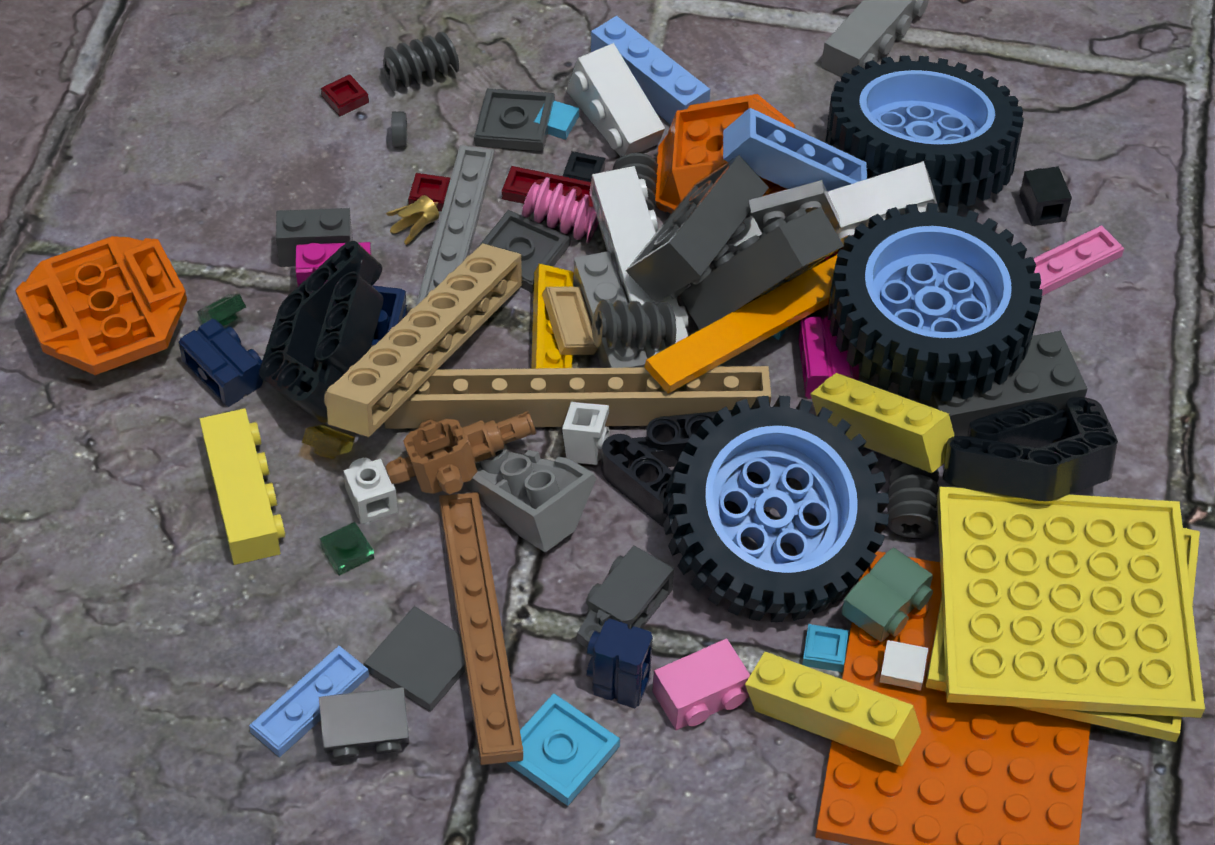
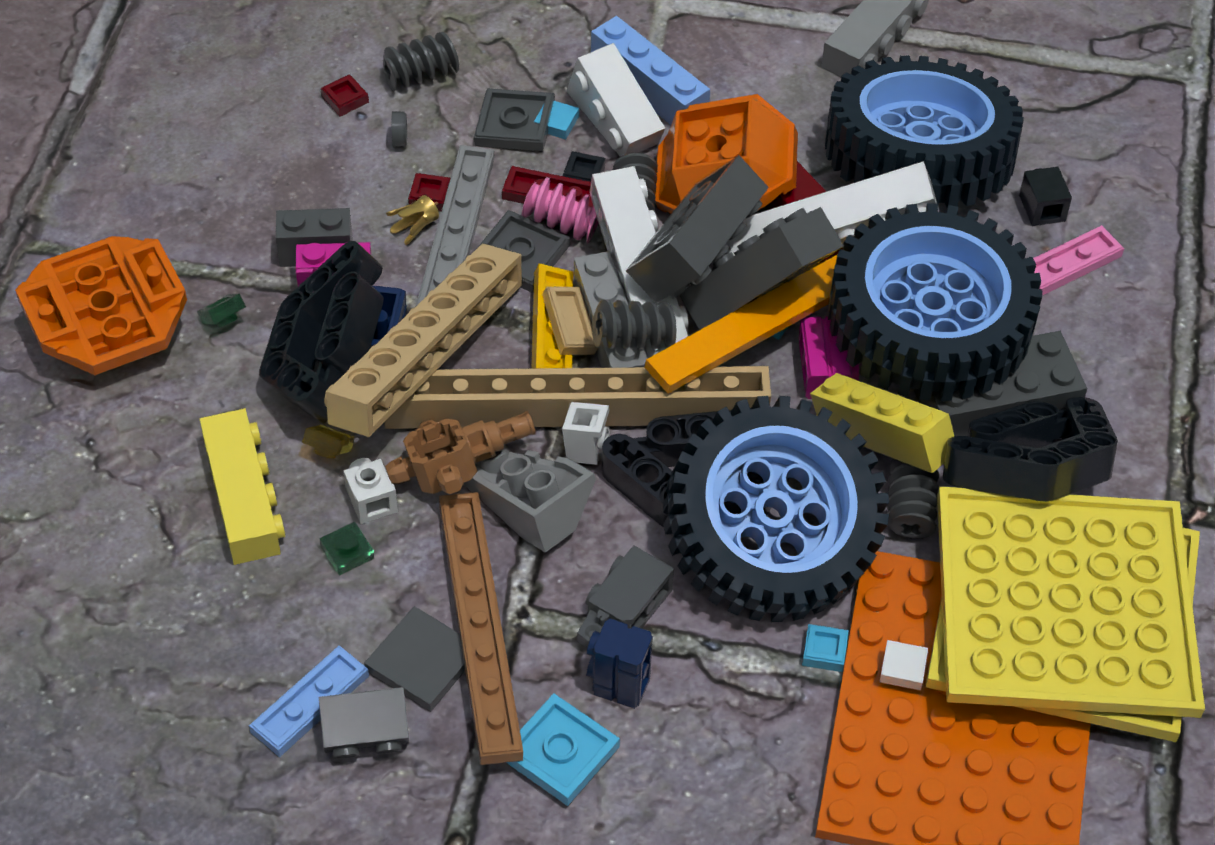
dark blue brick [179,318,263,407] -> none
bright pink brick [652,638,750,730] -> none
light blue brick [723,108,867,191] -> none
light yellow brick [745,652,921,766] -> none
light grey plate [749,180,841,233] -> none
sand green brick [842,547,933,642] -> none

